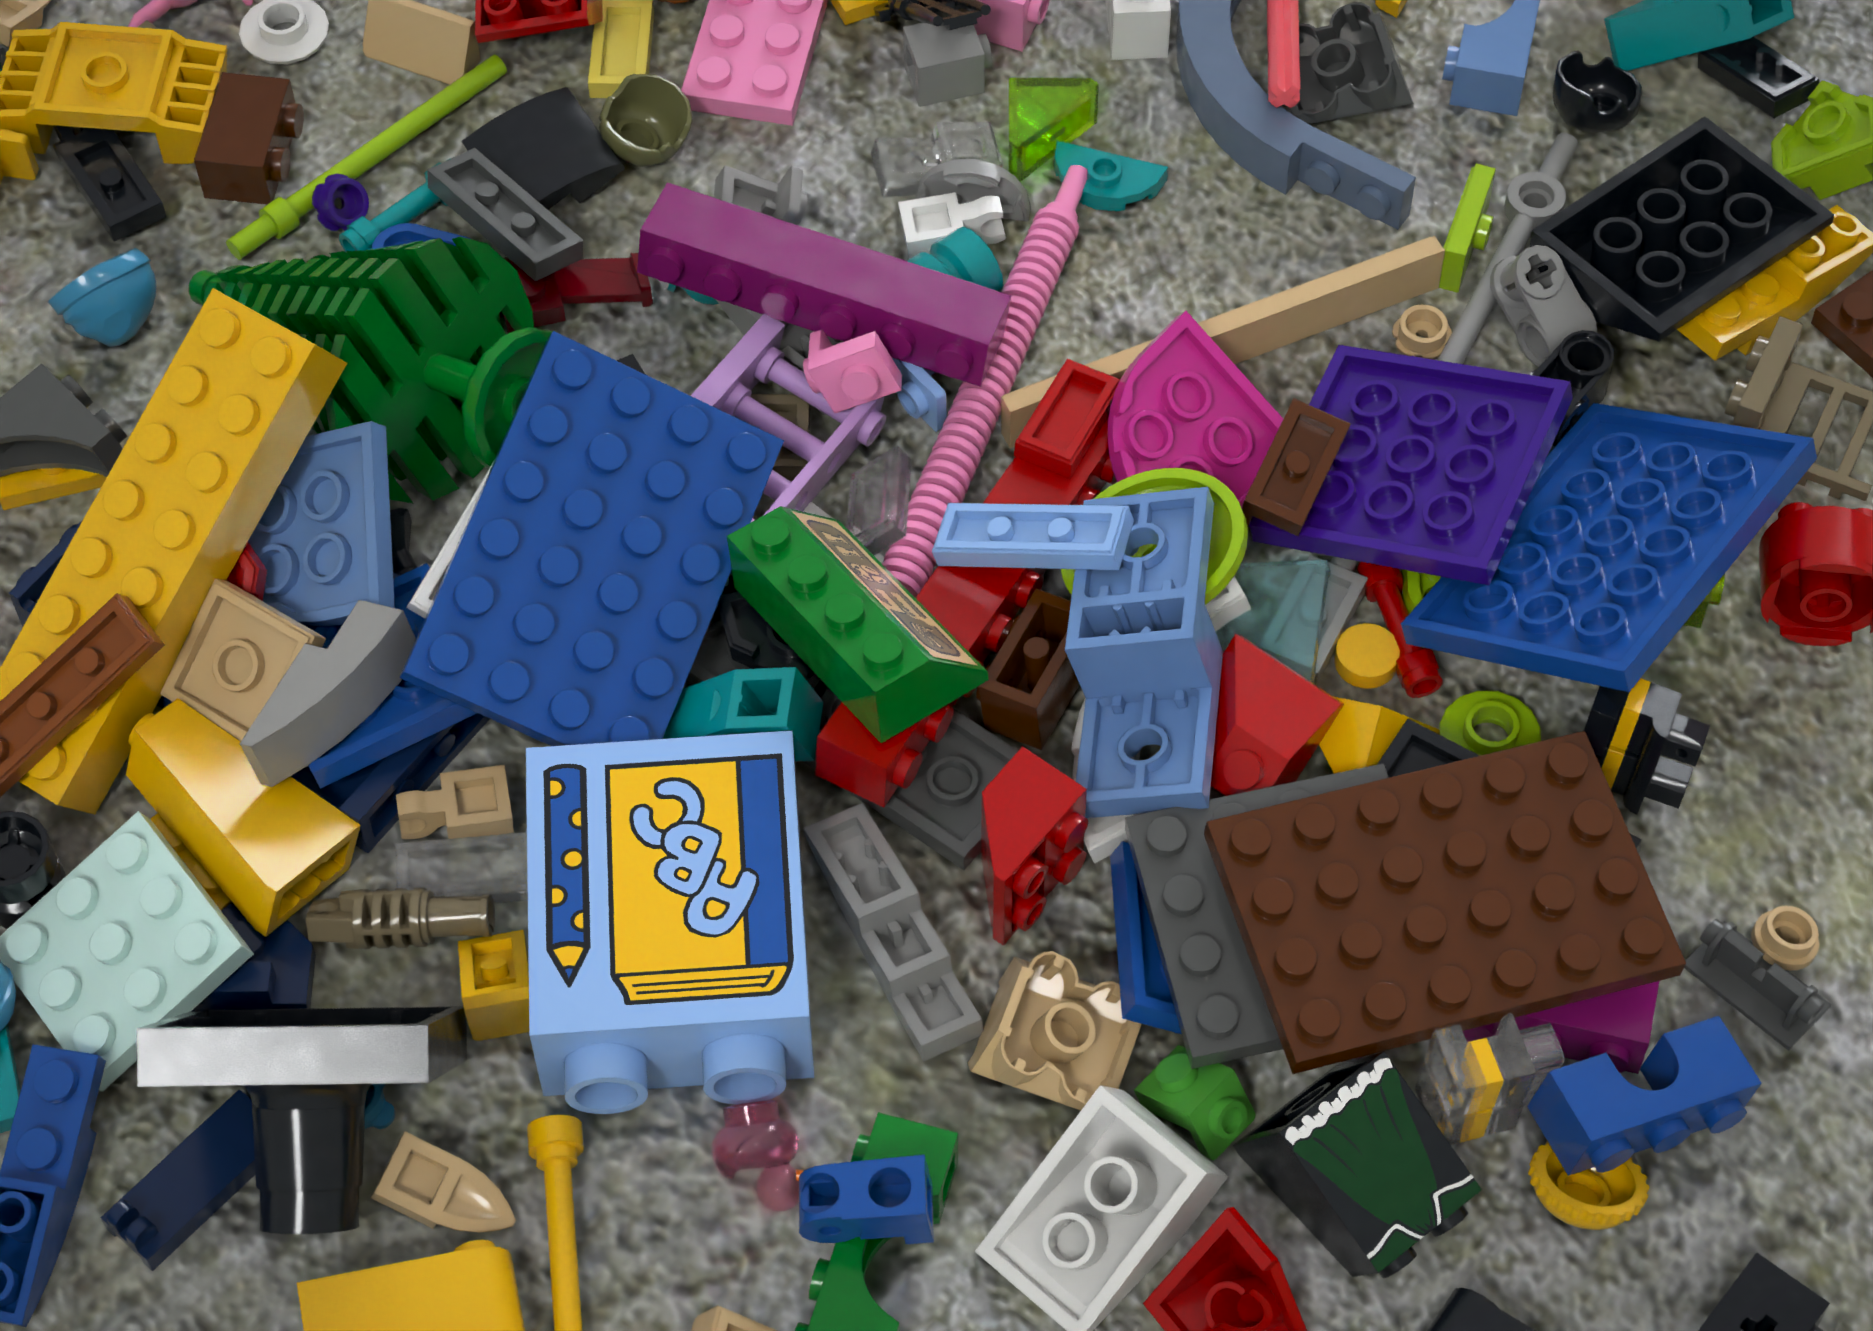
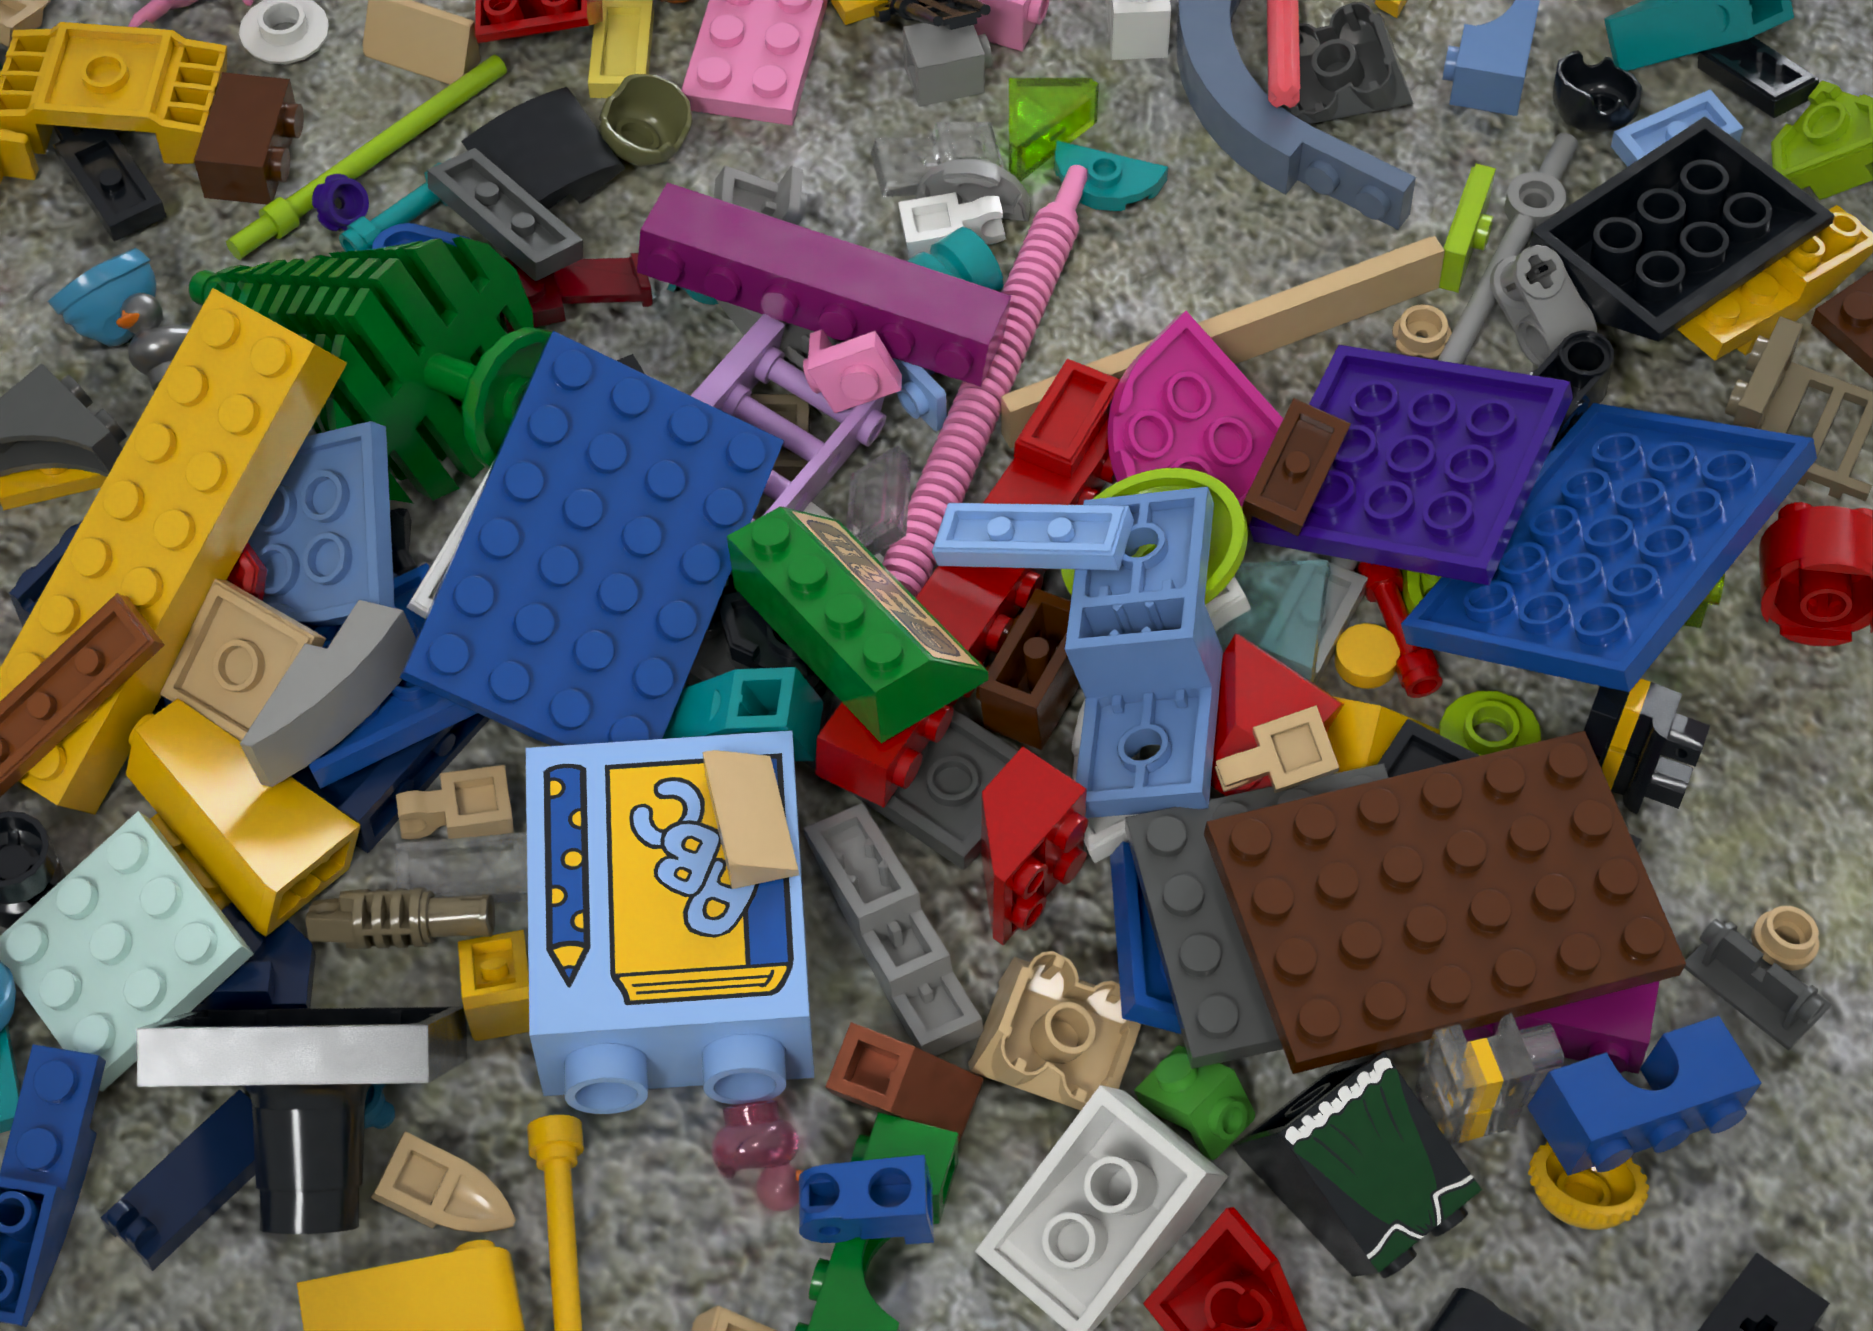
none -> flat silver animal [116,293,192,391]
none -> tan slope [702,750,799,889]
none -> copper slope [825,1022,984,1144]
none -> tan plate [1214,705,1339,793]
none -> light blue plate [1611,89,1743,167]

